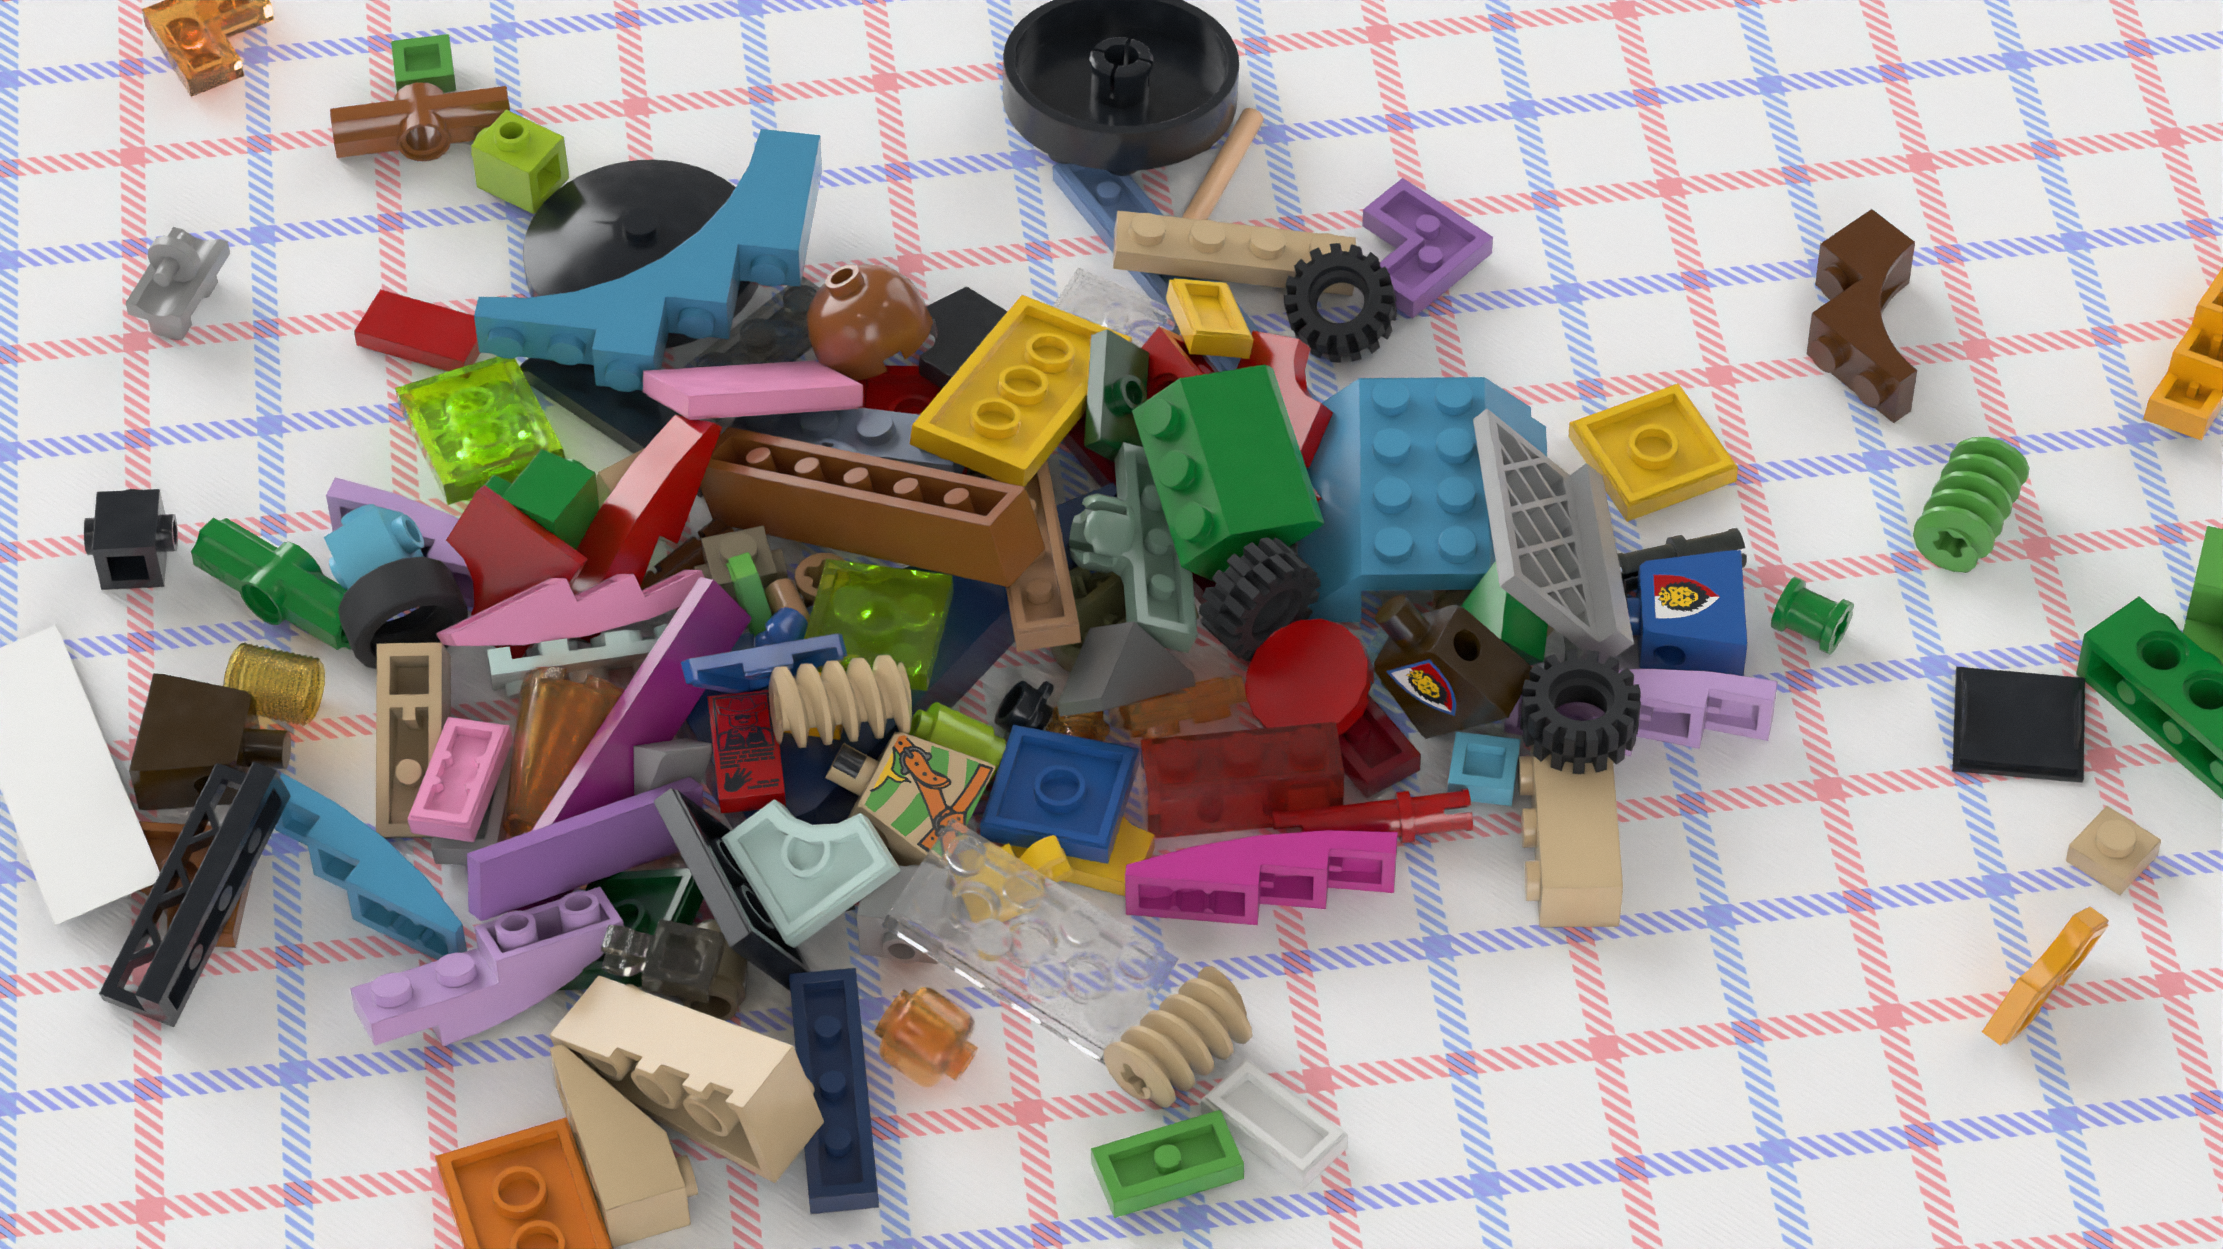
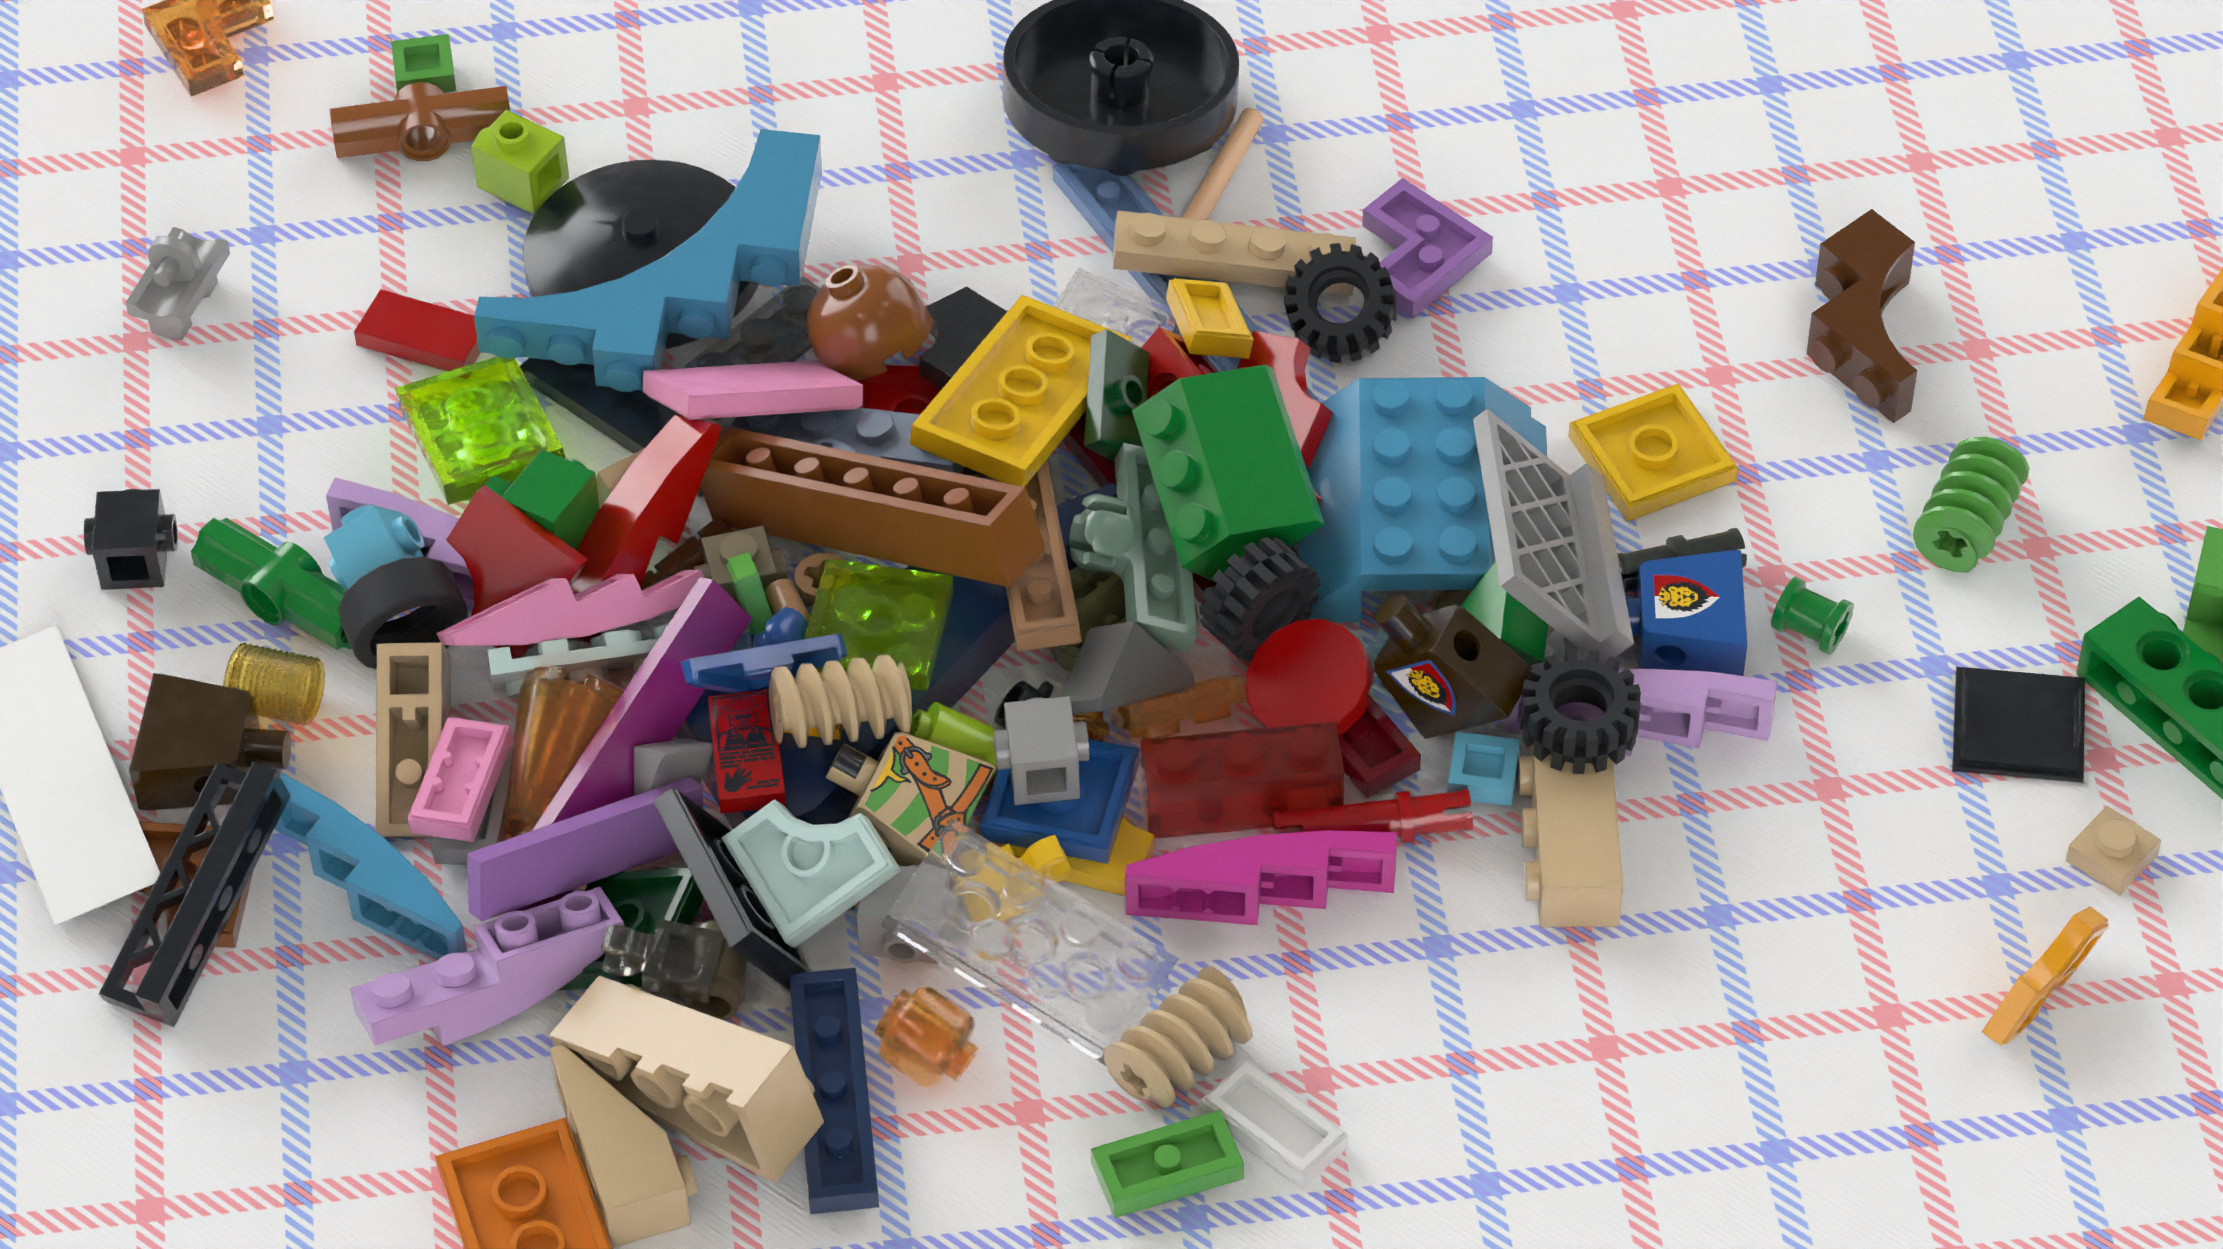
none -> light grey brick [994,696,1090,805]

